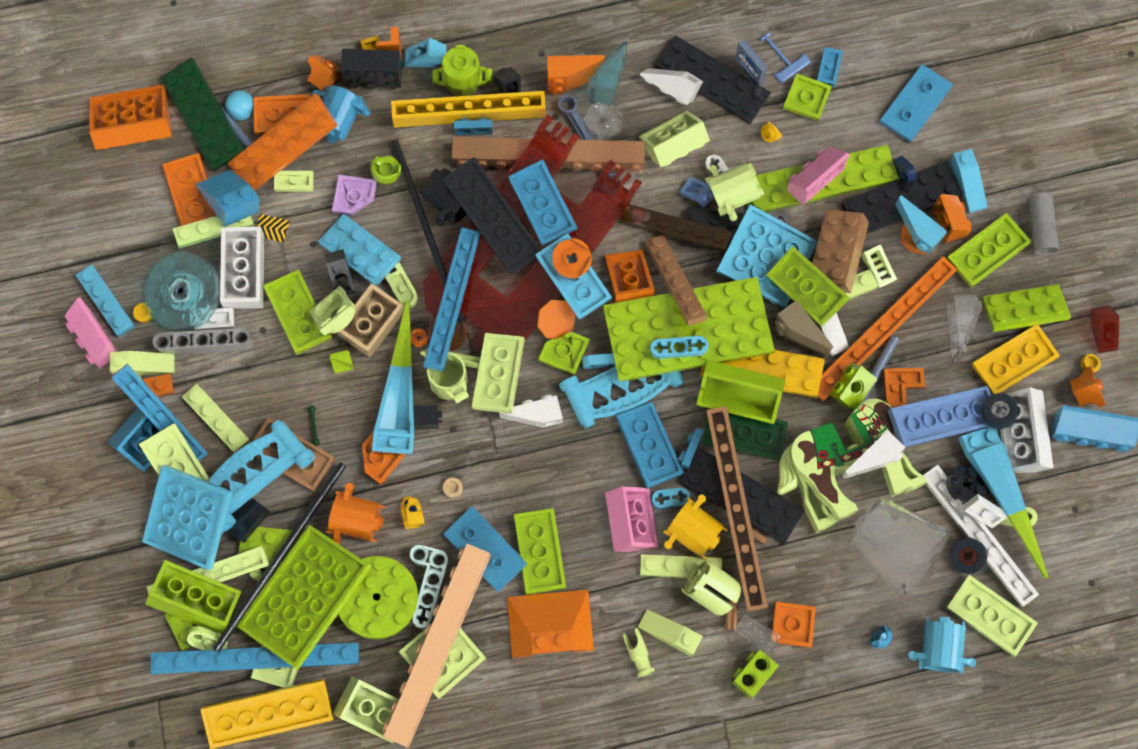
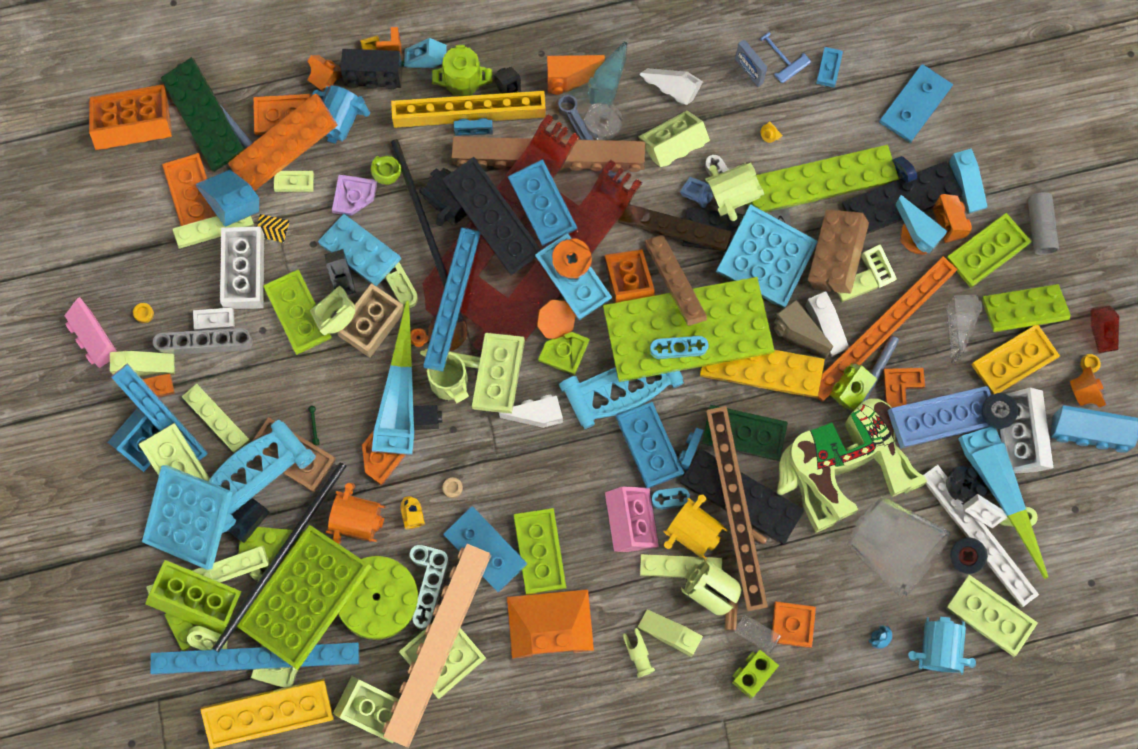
medium azure plate [76,265,135,338] -> none
clear light blue piece [145,252,220,331] -> none
medium azure hair [225,90,254,121] -> none
lime slope [330,350,354,373] -> none
medium azure beam [582,353,615,369] -> none
black plate [655,35,771,125] -> none
lime piece [697,360,785,424] -> none
lime plate [766,246,850,327] -> none
lime plate [783,73,832,122] -> none
bright pink slope [787,147,850,206] -> none
white slope [842,430,905,479] -> none

